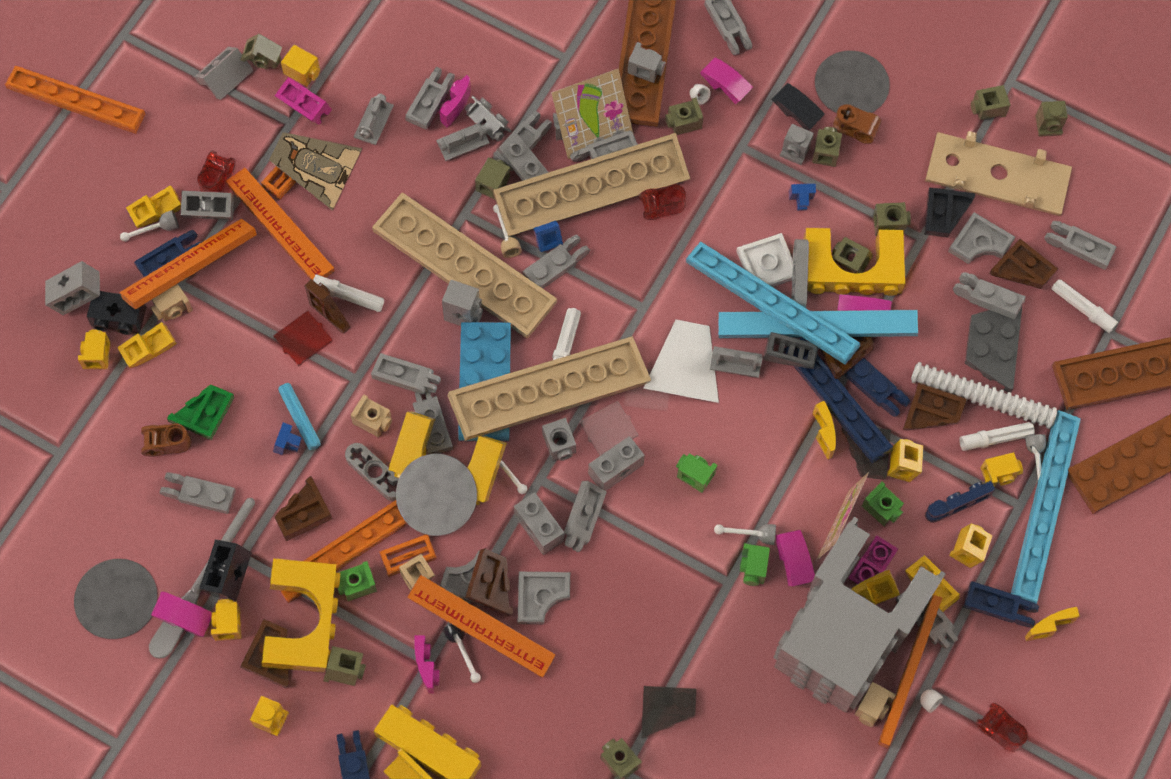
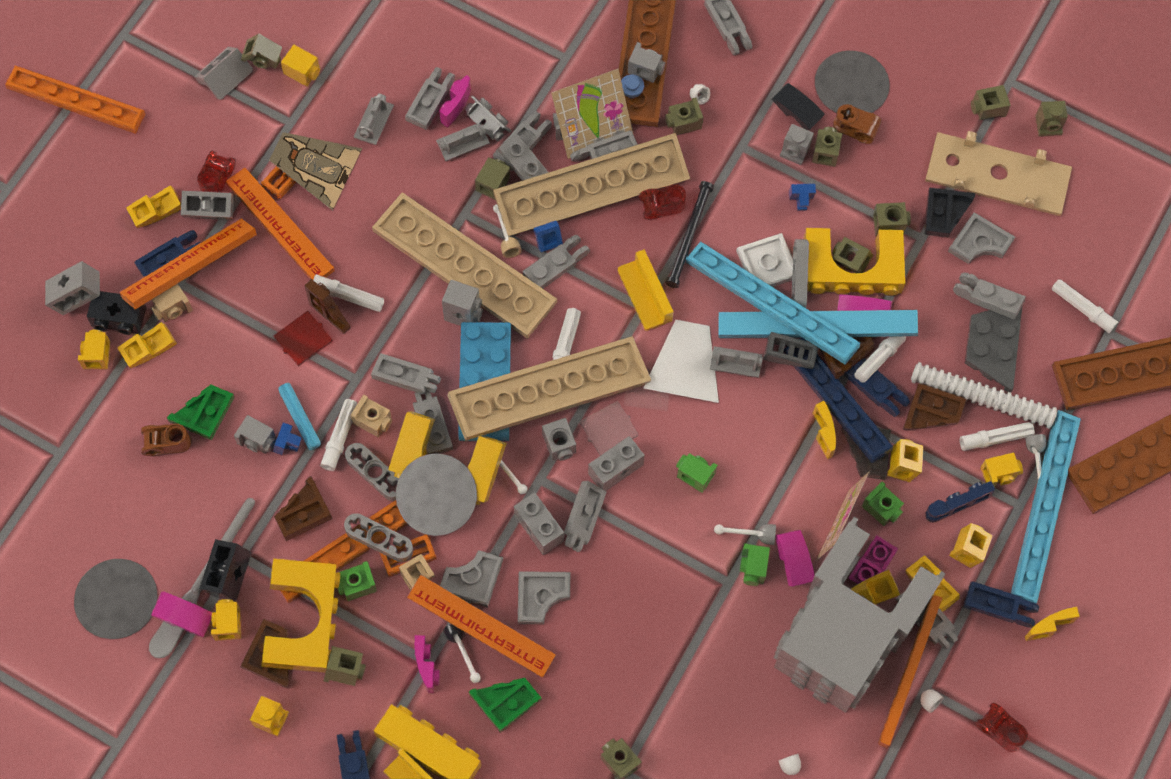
hinge [120,210,179,242] -> none
light grey hinge [159,472,236,514] -> none
dark pink hinge [274,77,332,125] -> none
reddish brown wing [465,548,513,616] -> none
clear smoke wing [641,686,696,738] -> none
dark pink slope [700,57,753,104] -> none
tan brick [855,682,896,727] -> none
reddish brown wing [989,239,1058,289] -> none
light grey hinge [1044,220,1117,270] -> none
none -> light grey brick [234,415,276,454]
none -> white axle [320,399,357,471]
none -> light grey beam [344,513,413,562]
none -> green wing [468,678,542,733]
none -> yellow panel [617,249,674,331]
none -> medium blue plate [621,74,644,98]
none -> black bar [665,181,714,288]
none -> white hinge [778,754,801,775]
none -> white axle [855,336,906,382]

